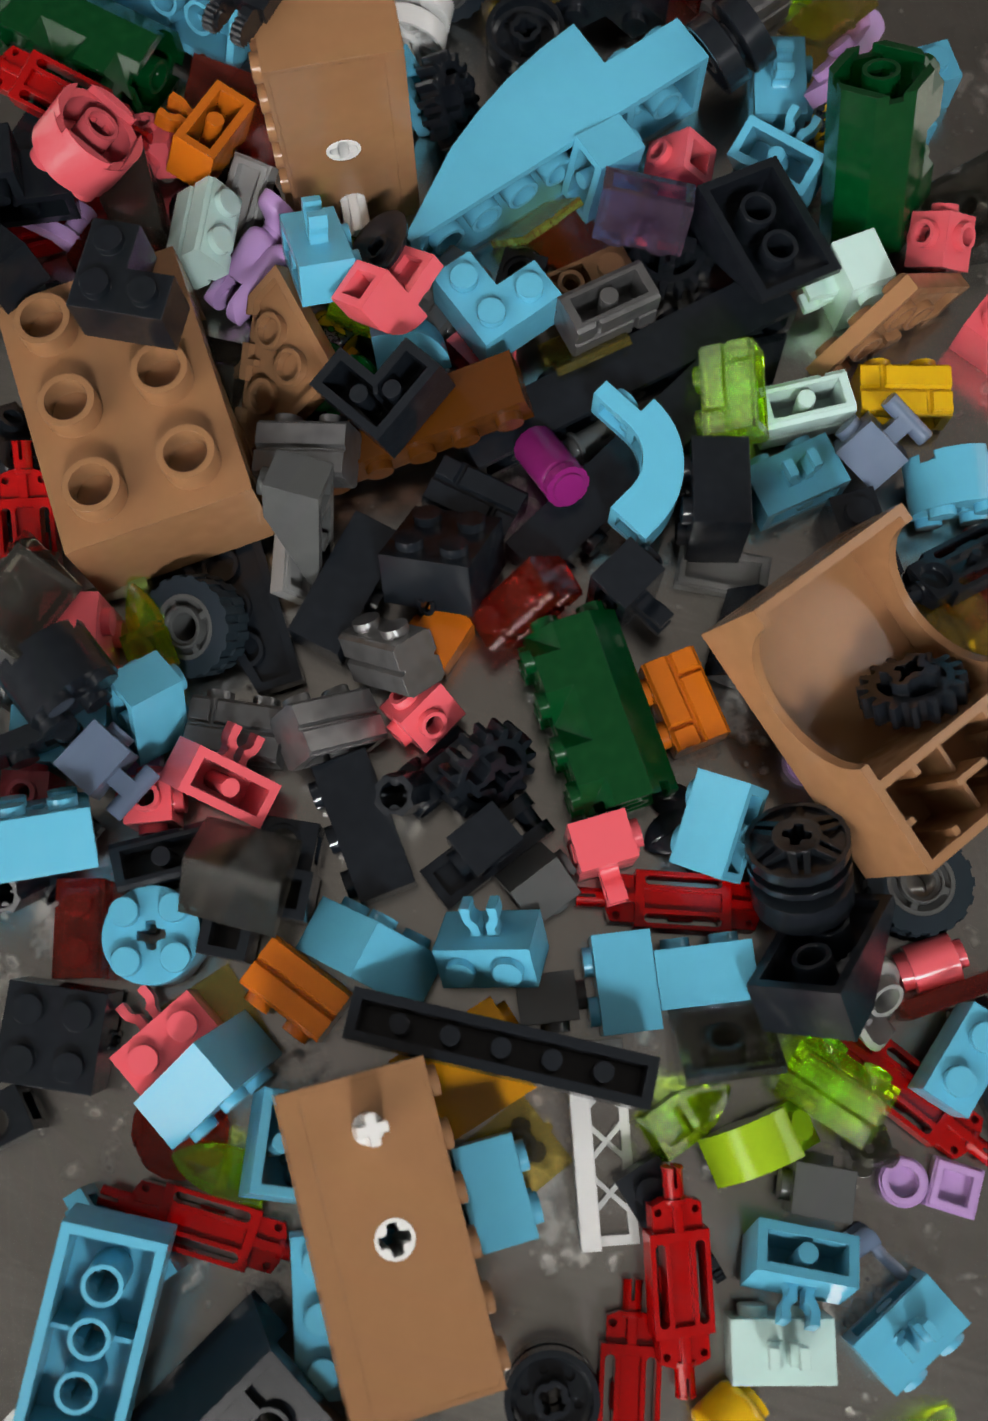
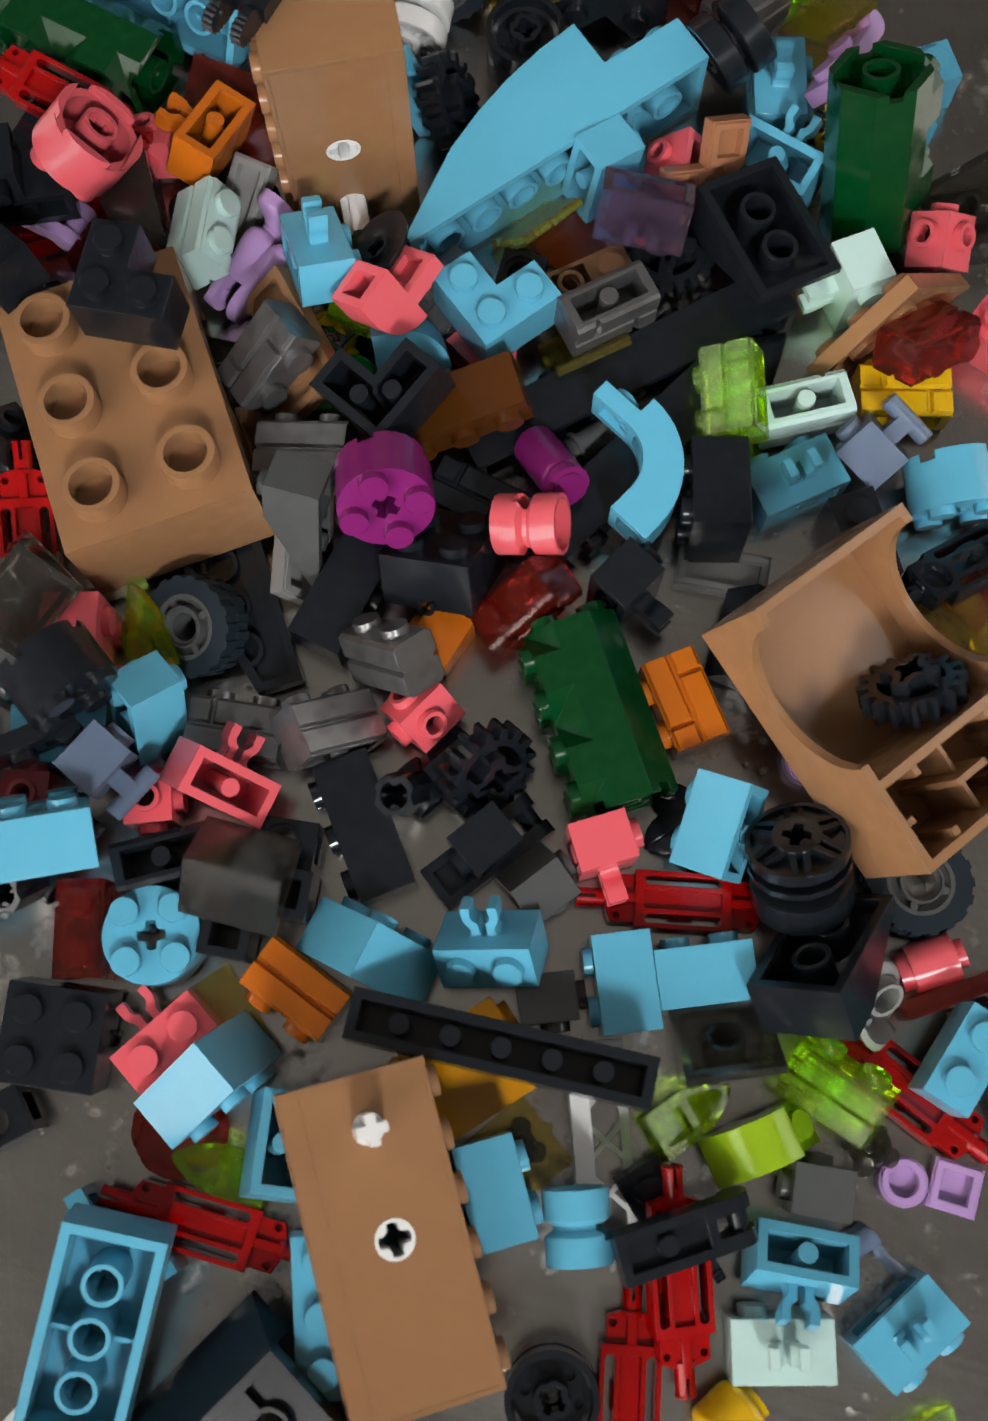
none -> flat silver brick [217,298,323,412]
none -> magenta brick [334,430,435,549]
none -> coral wheel [489,492,572,555]
none -> medium azure wheel [541,1184,615,1270]
none -> black plate [608,1186,759,1289]
none -> nougat tile [655,113,752,217]
none -> clear red brick [872,299,982,387]

